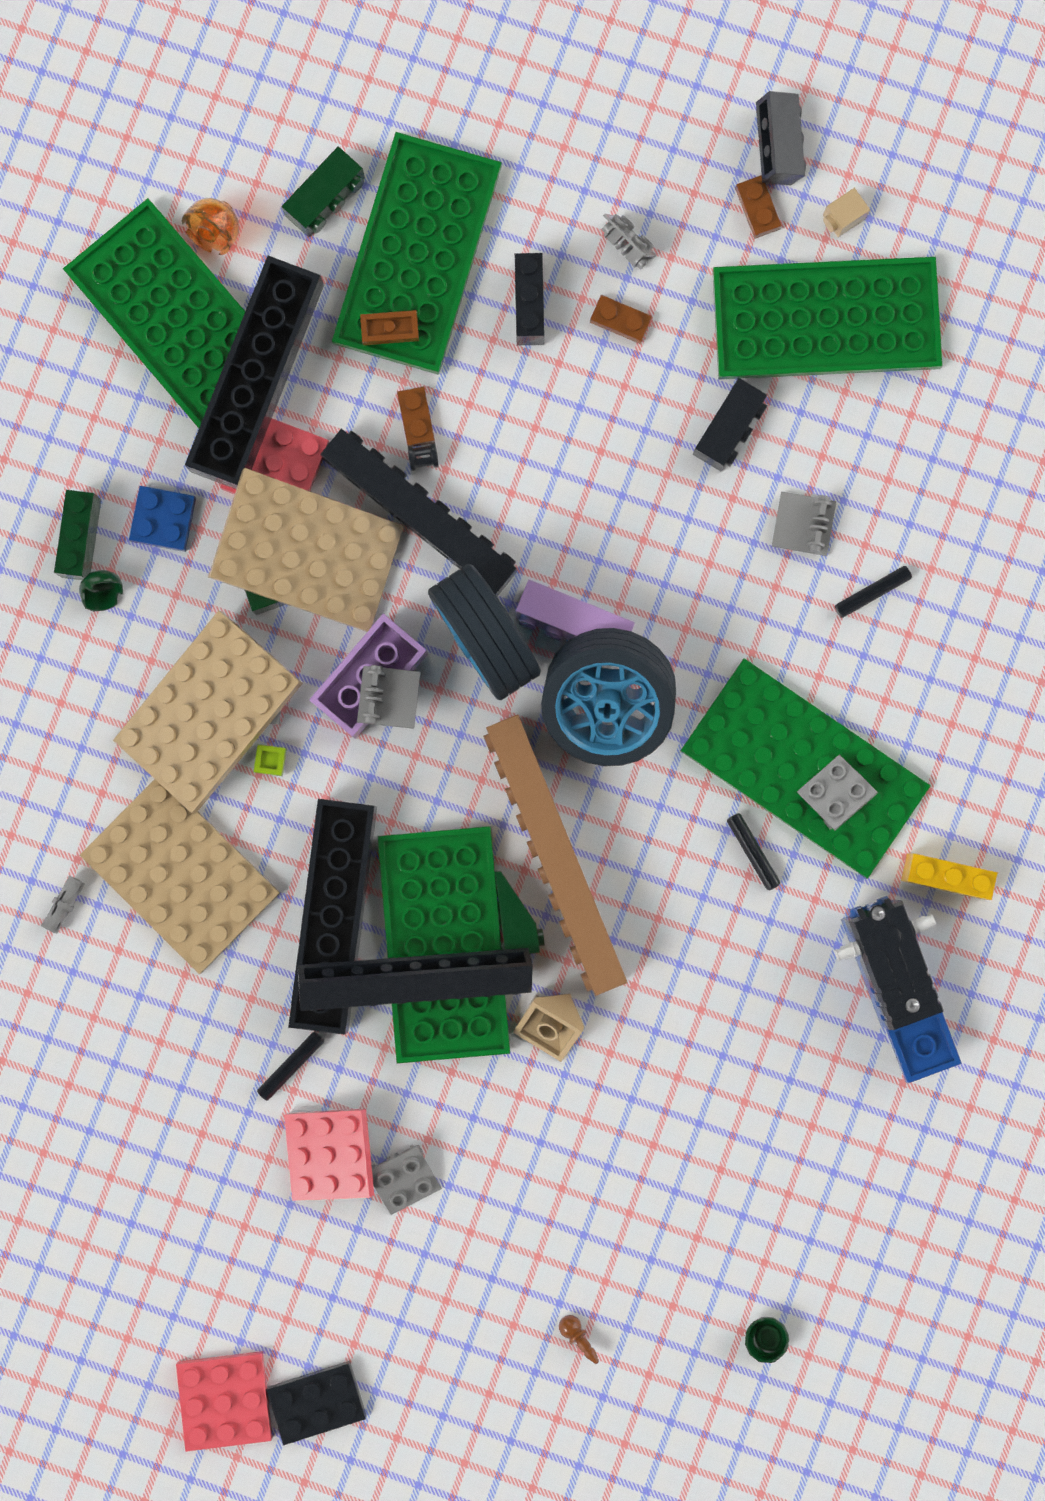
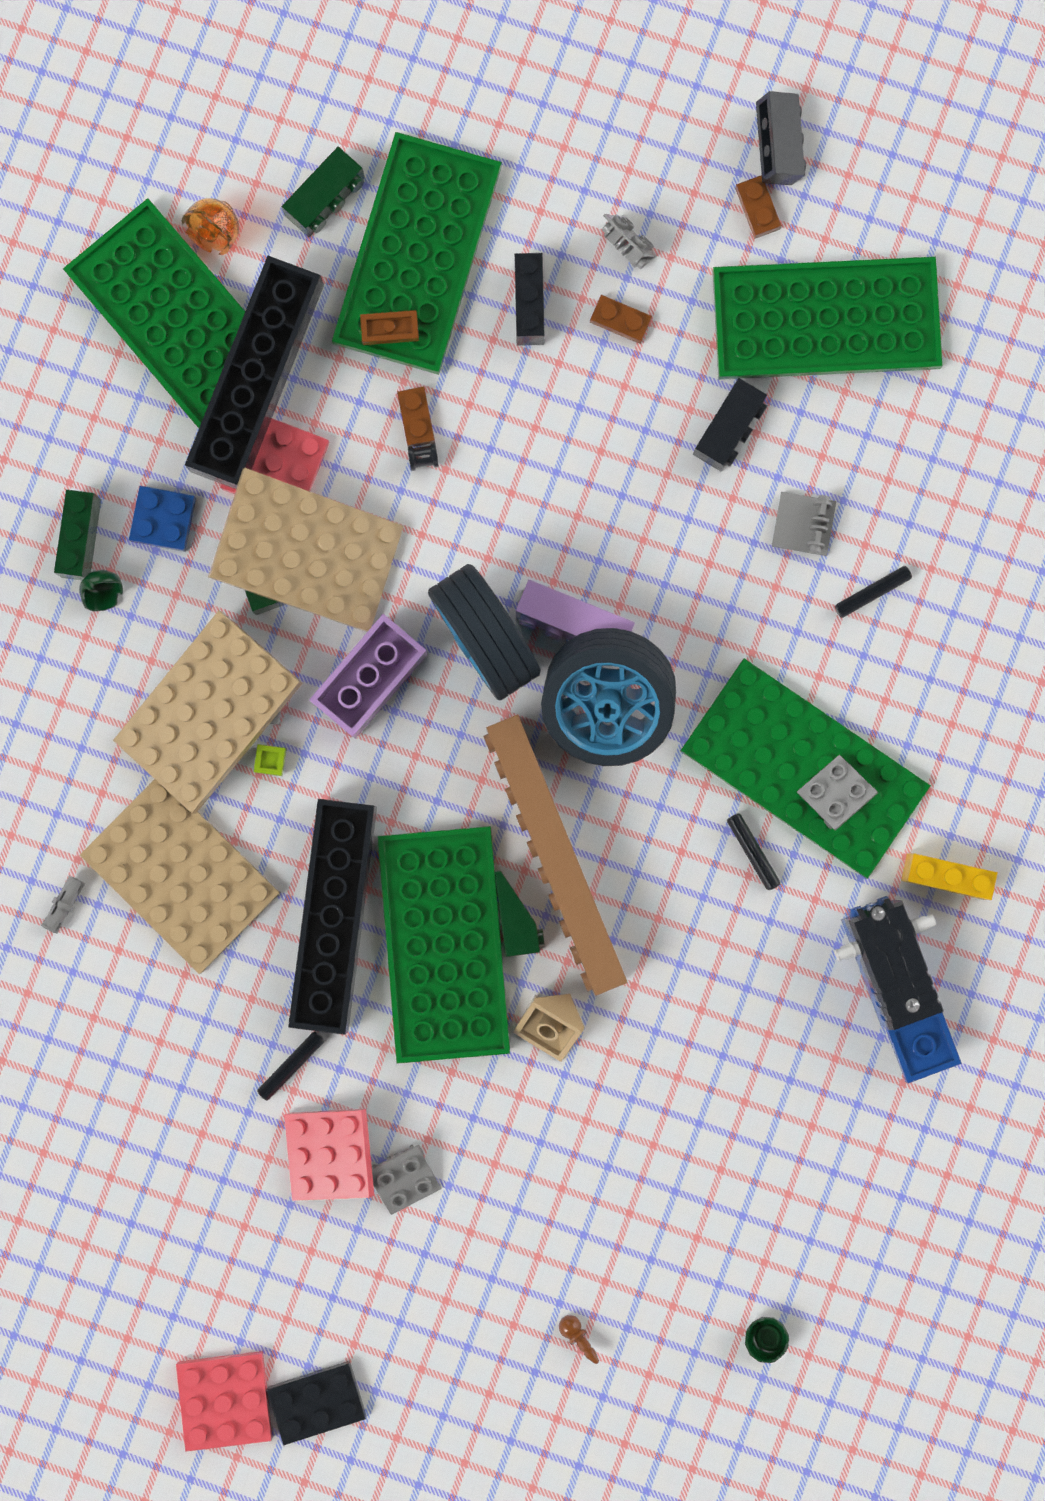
black brick [298,948,533,1011] -> none
black brick [320,428,517,597] -> none
light grey hinge [357,665,421,729] -> none
tan brick [823,187,870,238] -> none

